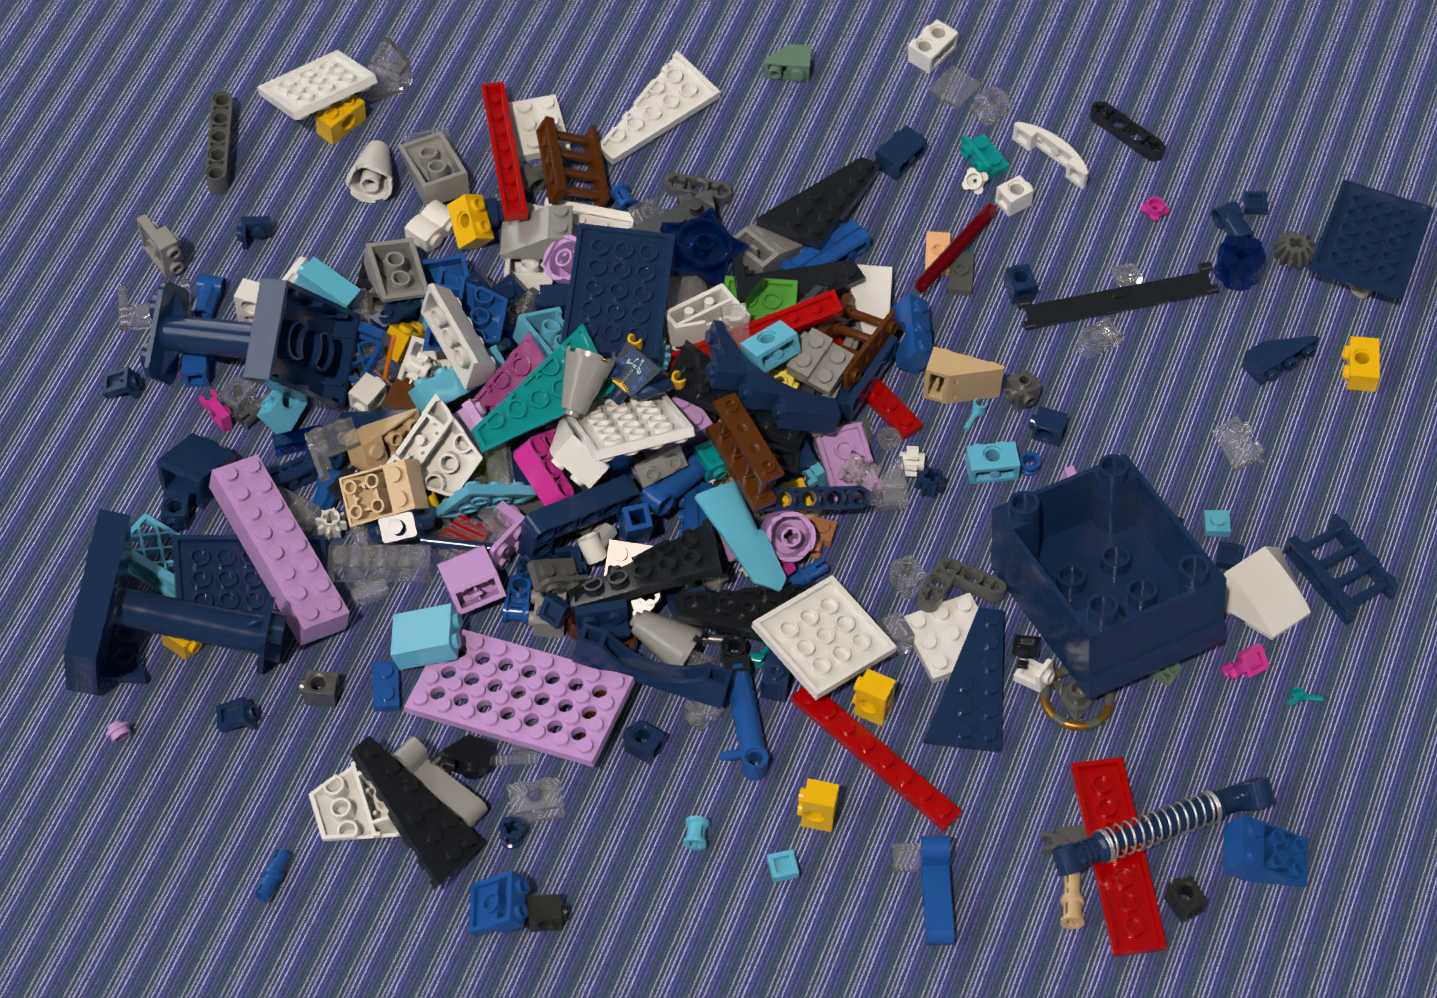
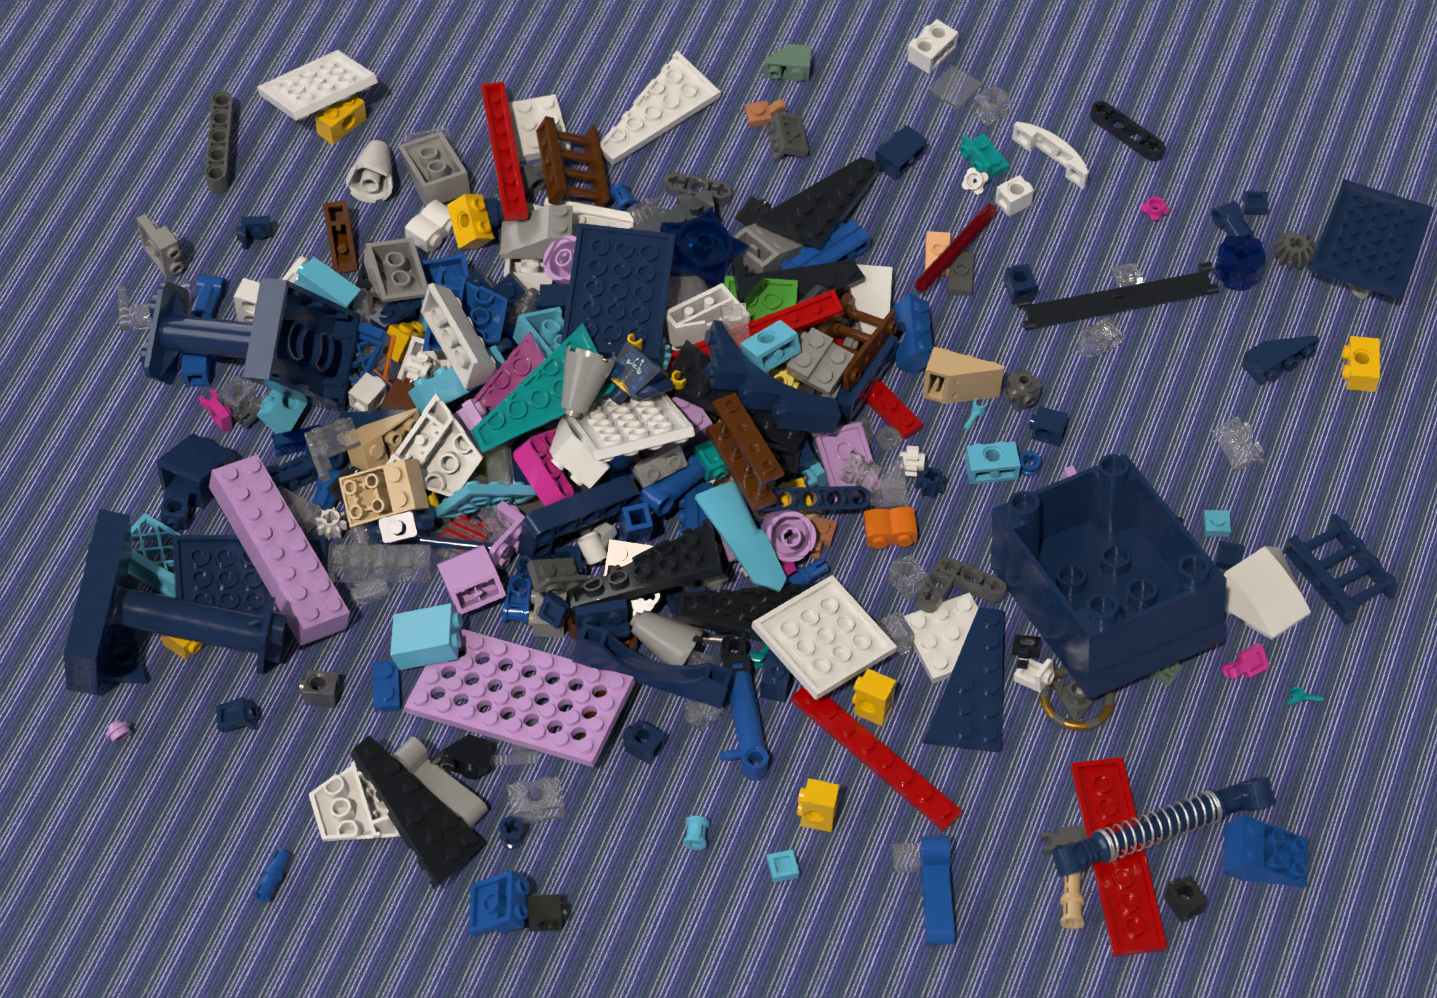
dark blue bracket [102,366,142,399] -> none
clear slope [369,37,413,101] -> none
none -> reddish brown slope [323,200,358,274]
none -> black bracket [735,196,772,227]
none -> nougat plate [745,99,786,128]
none -> dark grey bracket [766,111,809,161]
none -> orange brick [863,507,917,549]

